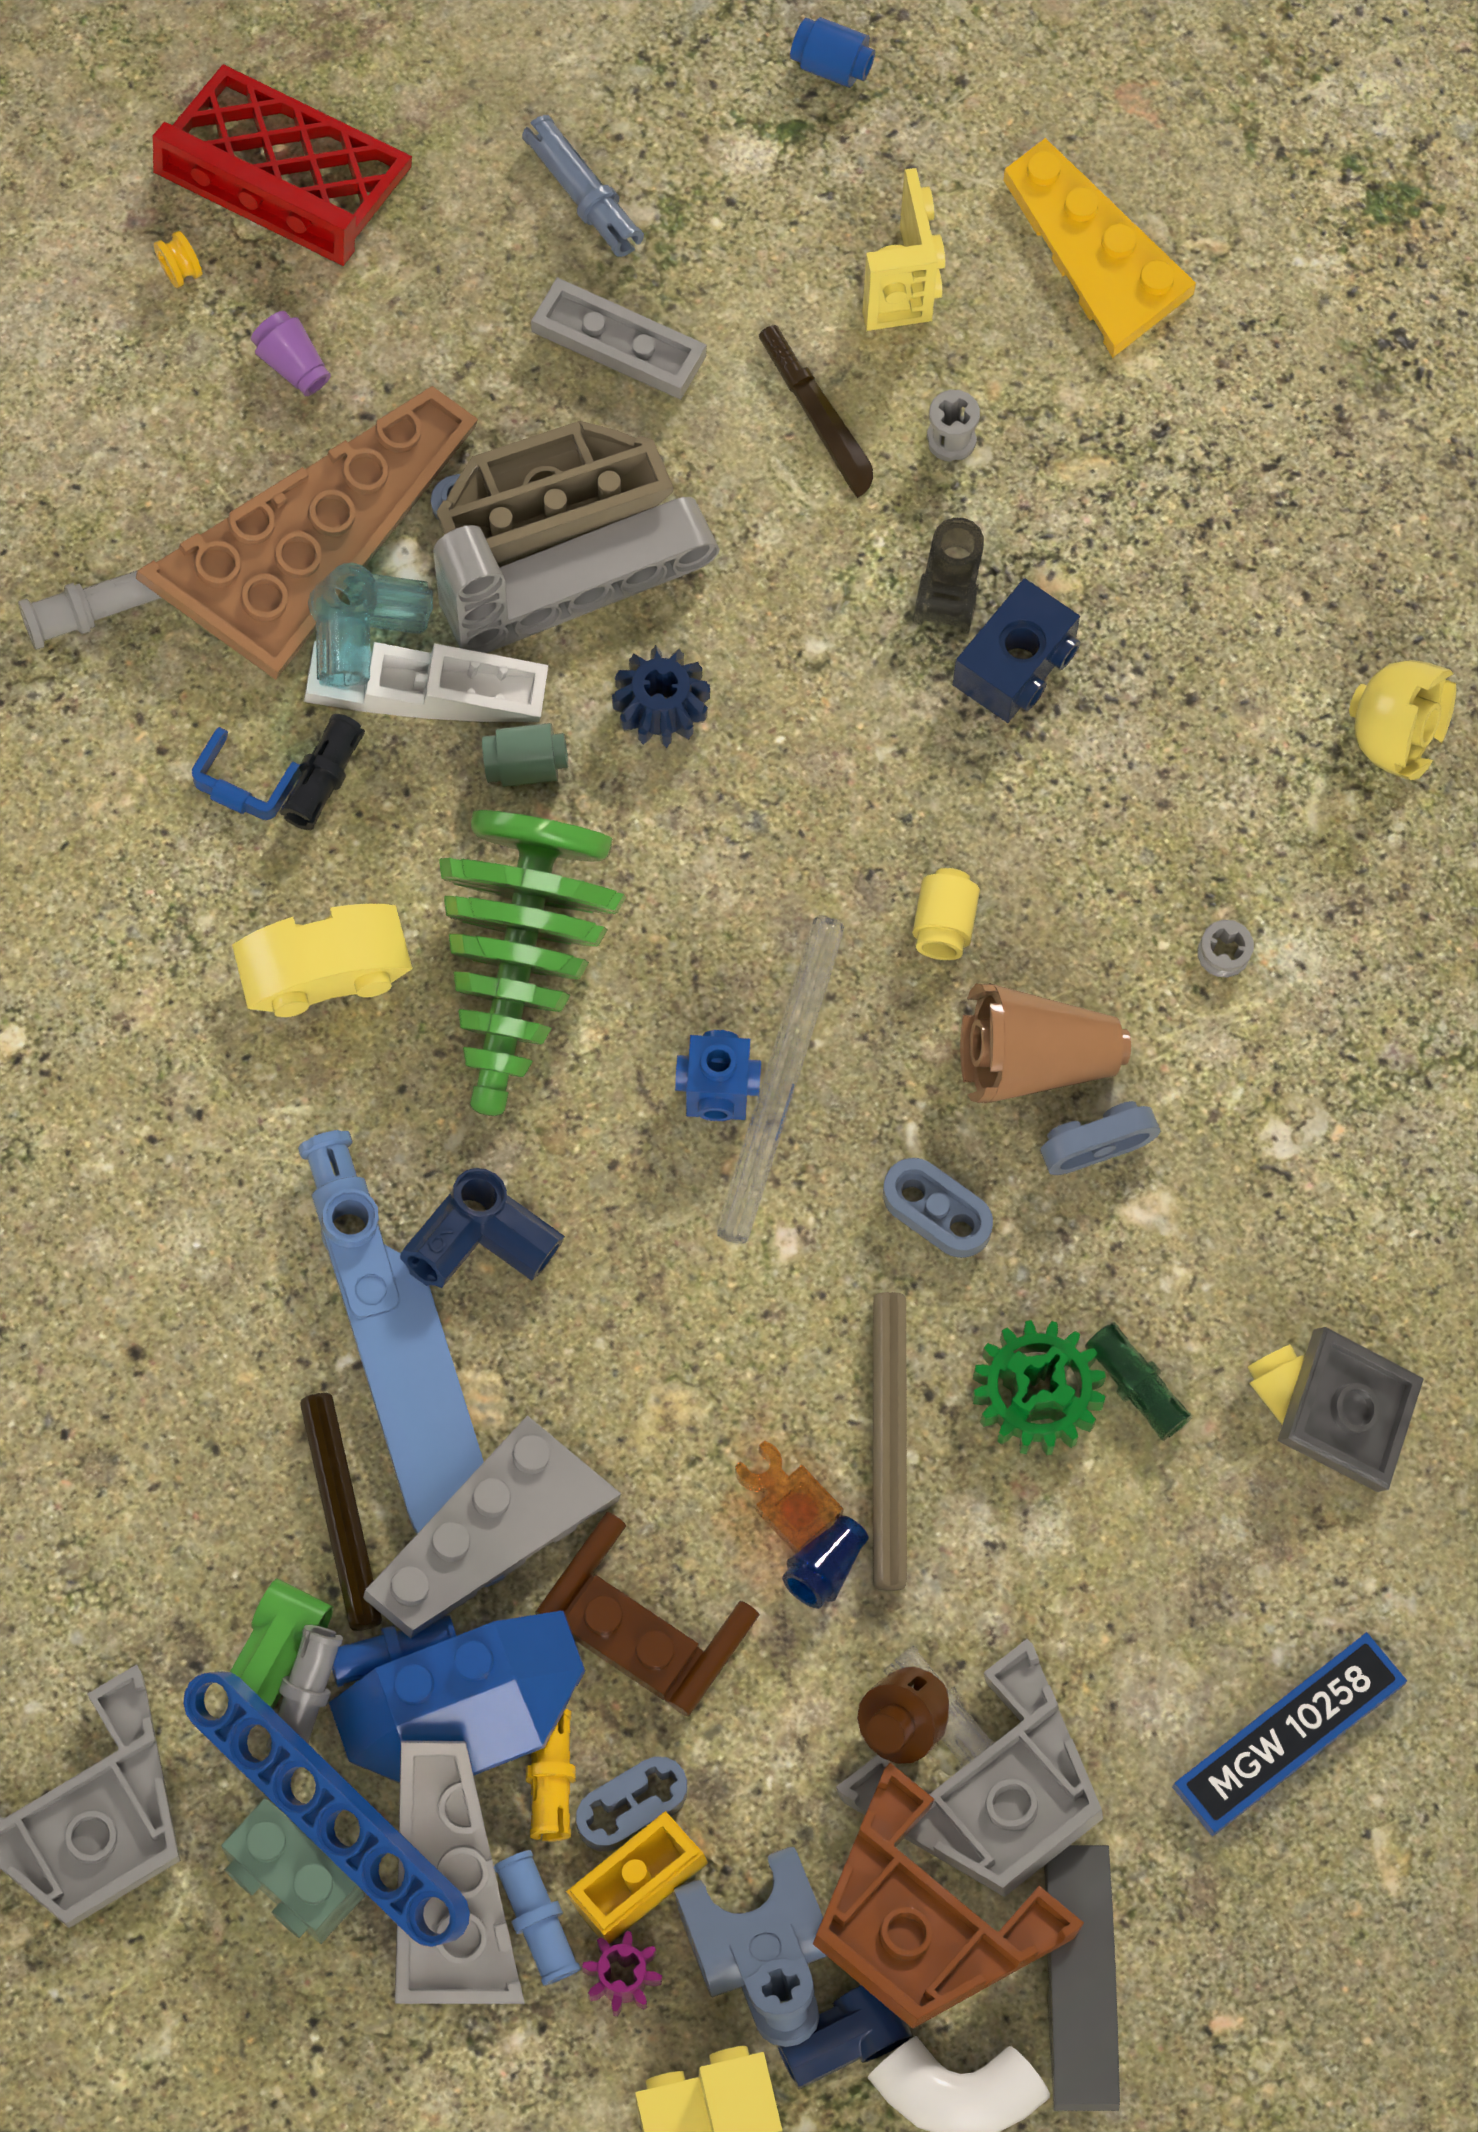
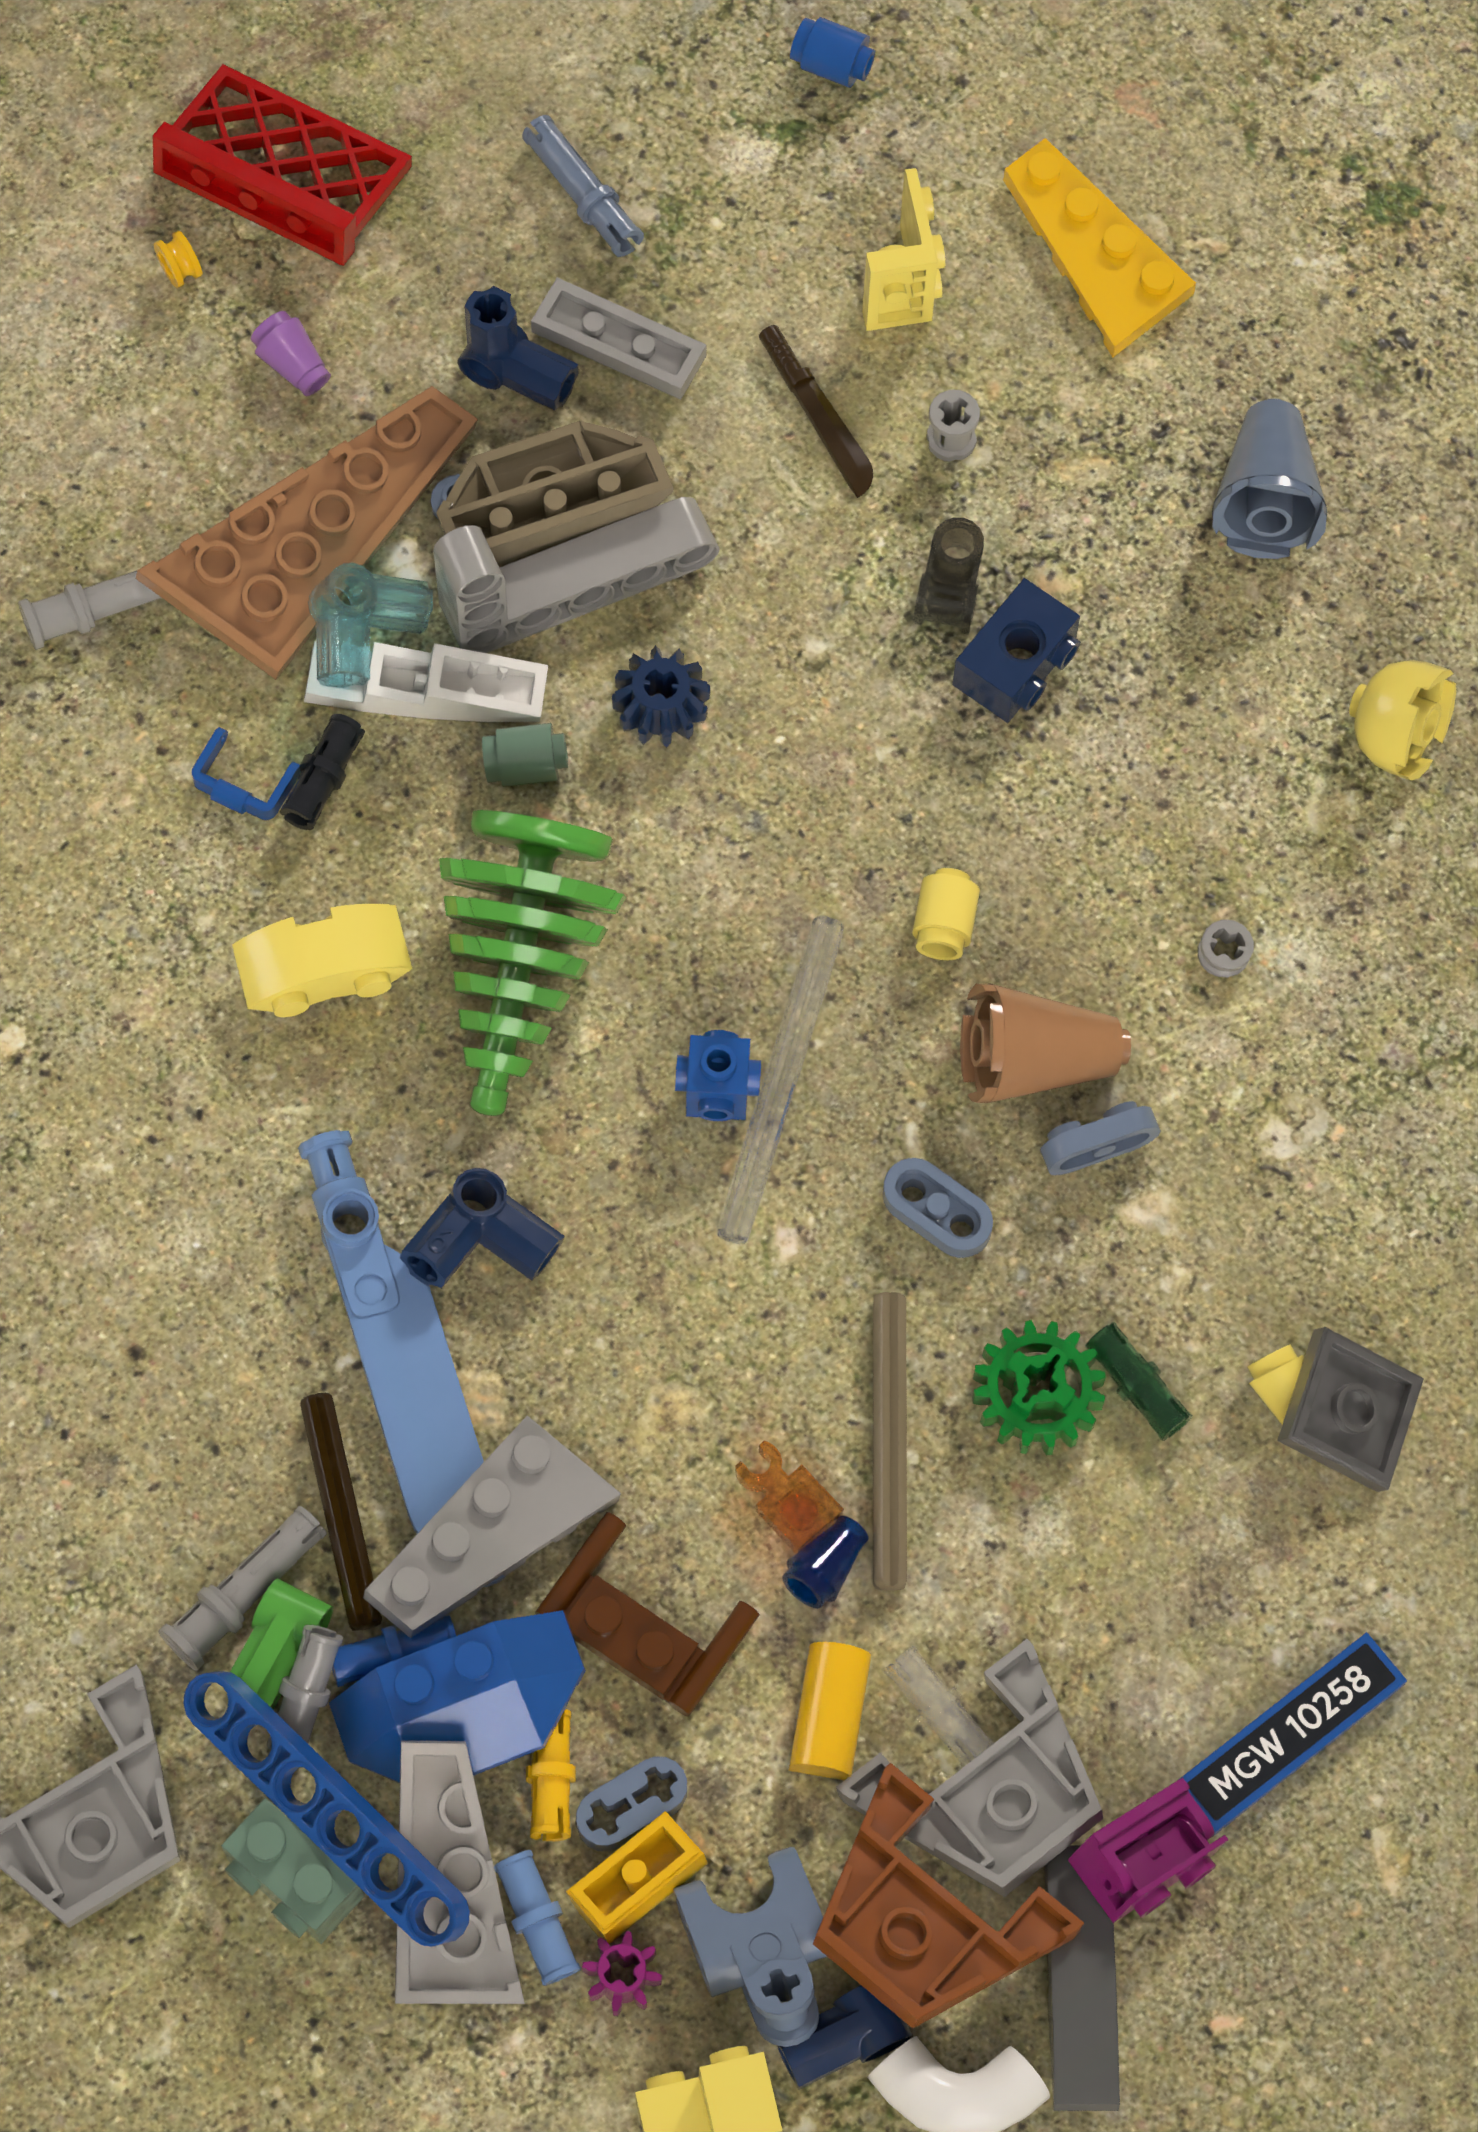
reddish brown piece [857,1666,949,1764] -> none
none -> light grey pin [158,1506,327,1671]
none -> dark blue piece [457,286,579,411]
none -> yellow brick [789,1642,871,1780]
none -> magenta hinge [1068,1777,1228,1923]
none -> sand blue cone [1212,399,1327,559]

